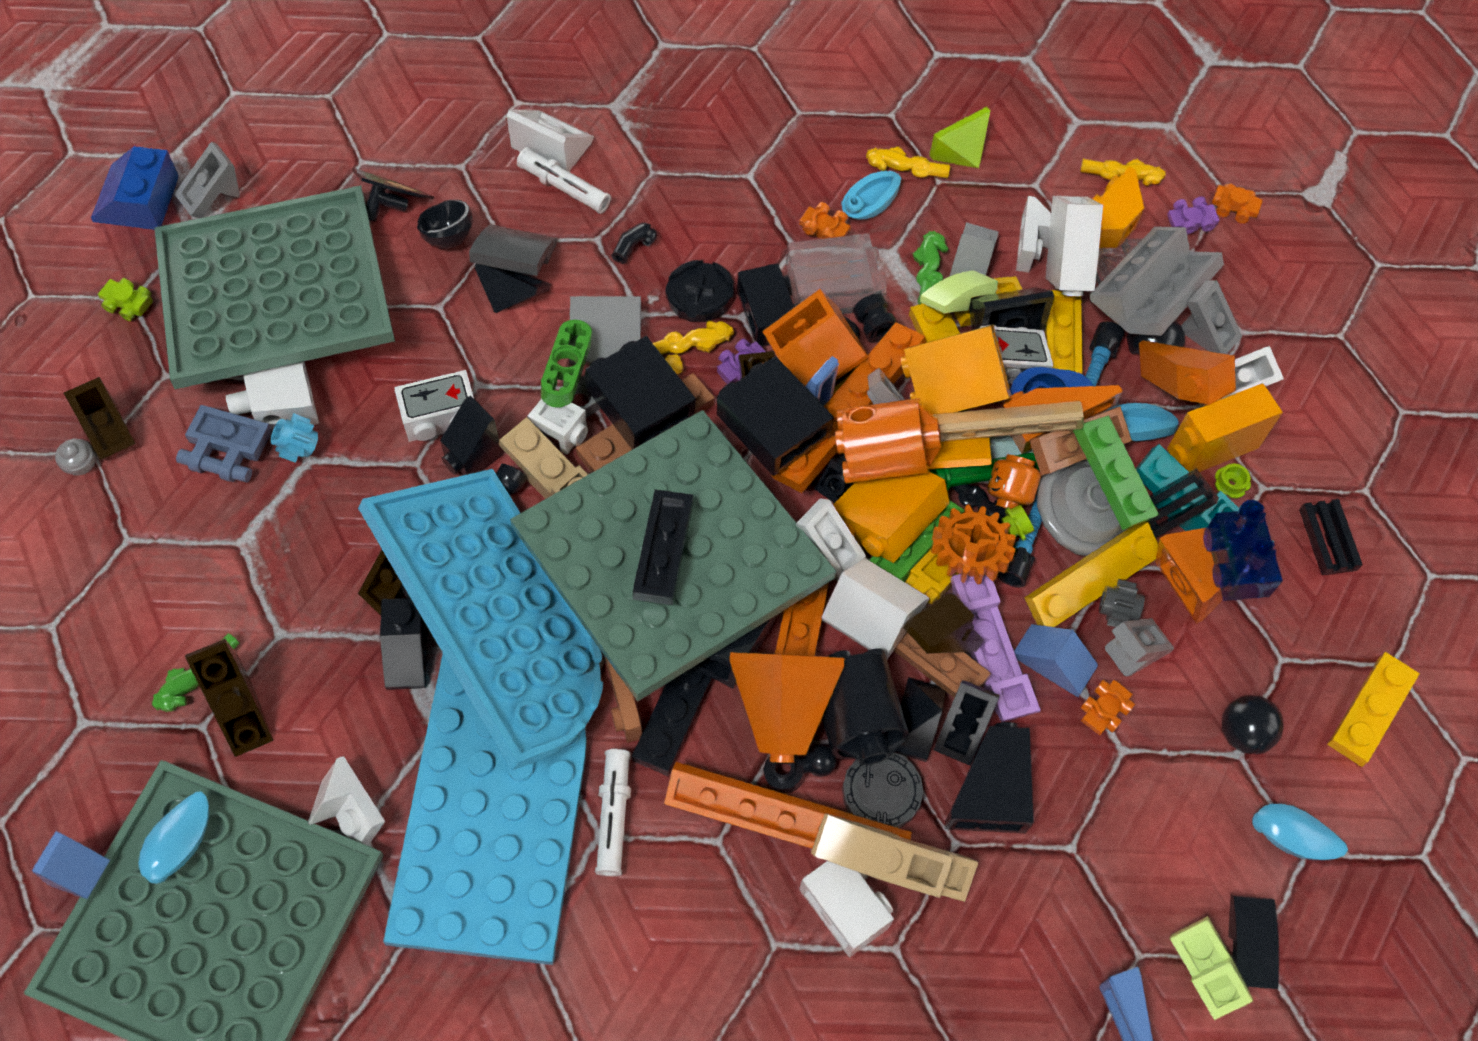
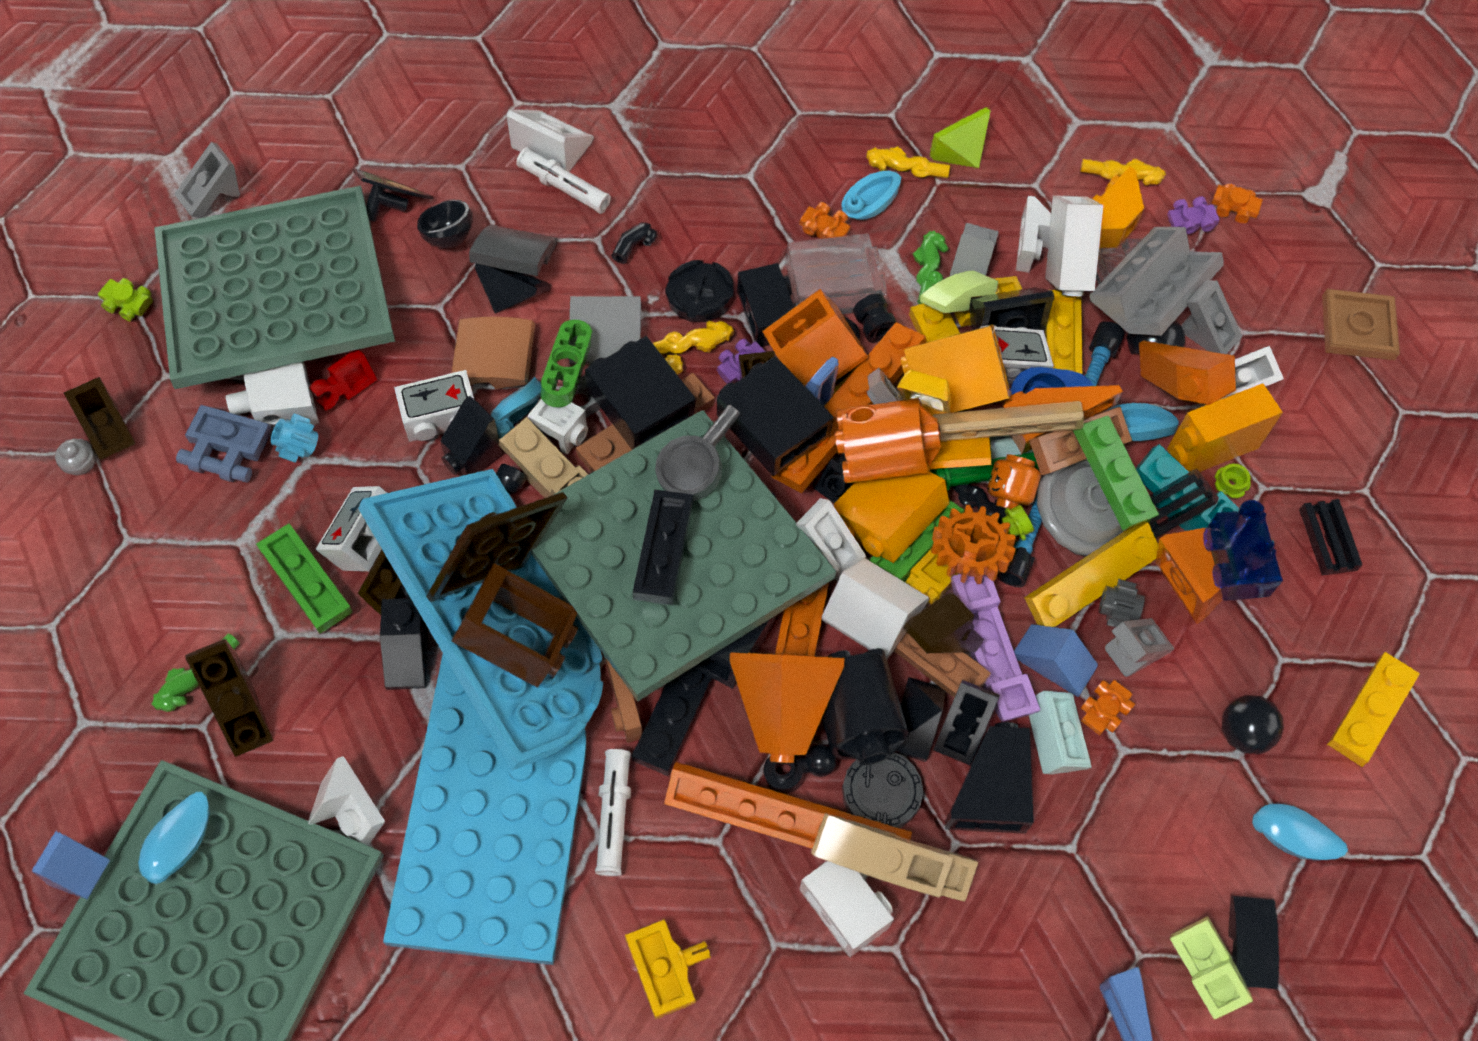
blue slope [91,146,179,230] -> none
none -> bright green plate [256,523,353,634]
none -> red plate [309,350,377,410]
none -> white brick [315,486,387,572]
none -> dark brown slope [426,492,568,602]
none -> nougat slope [451,317,535,389]
none -> reddish brown window [451,563,578,688]
none -> medium azure arm [491,377,541,439]
none -> yellow plate [625,919,711,1020]
none -> flat silver piece [655,405,740,501]
none -> yellow piece [897,370,951,413]
none -> light aqua slope [1029,691,1091,774]
none -> medium nougat tile [1322,289,1400,360]

